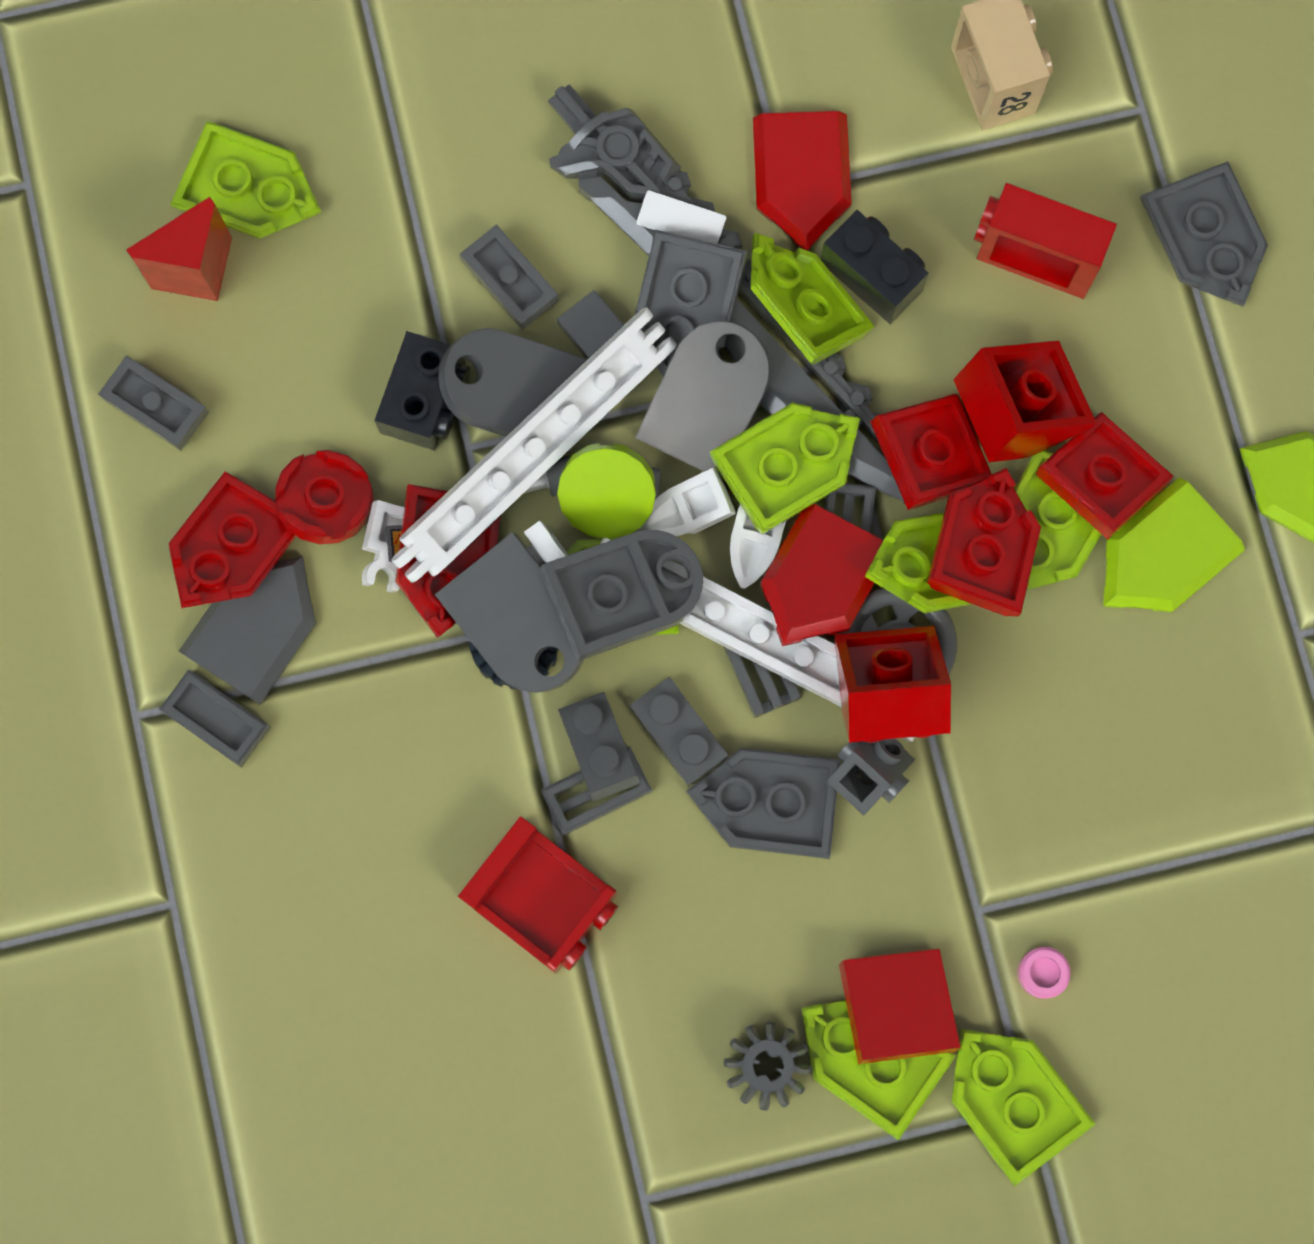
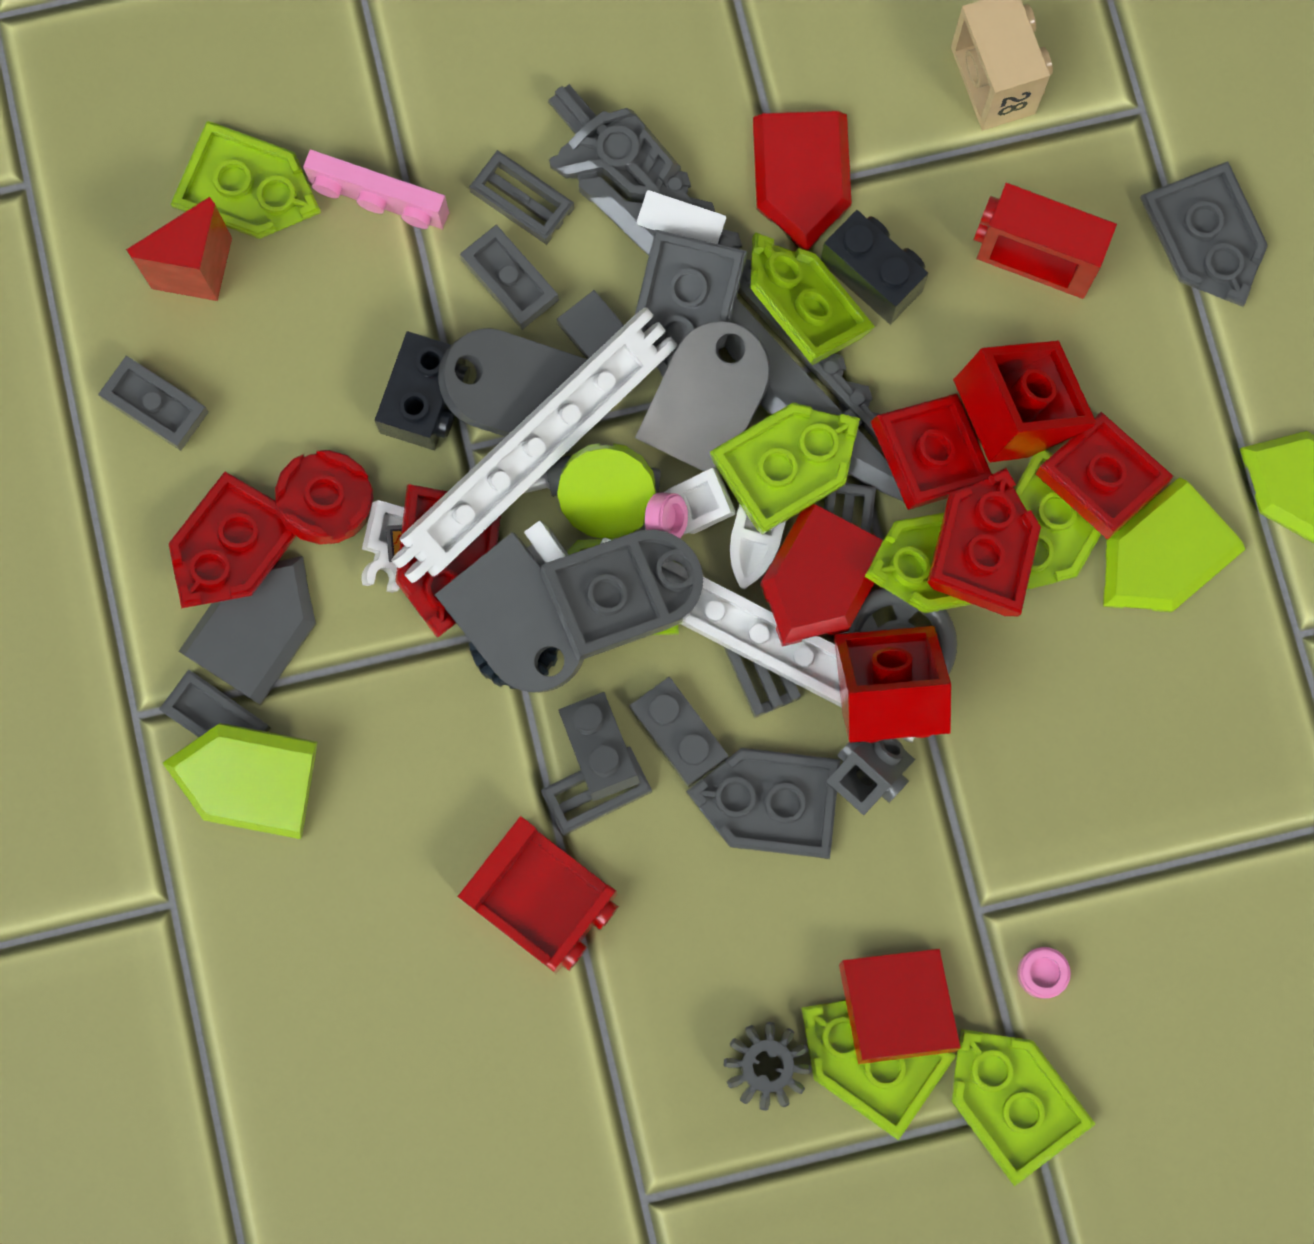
none -> lime tile [162,723,318,839]
none -> bright pink plate [303,149,449,230]
none -> dark grey tile [469,150,575,245]
none -> bright pink tile [645,492,688,538]

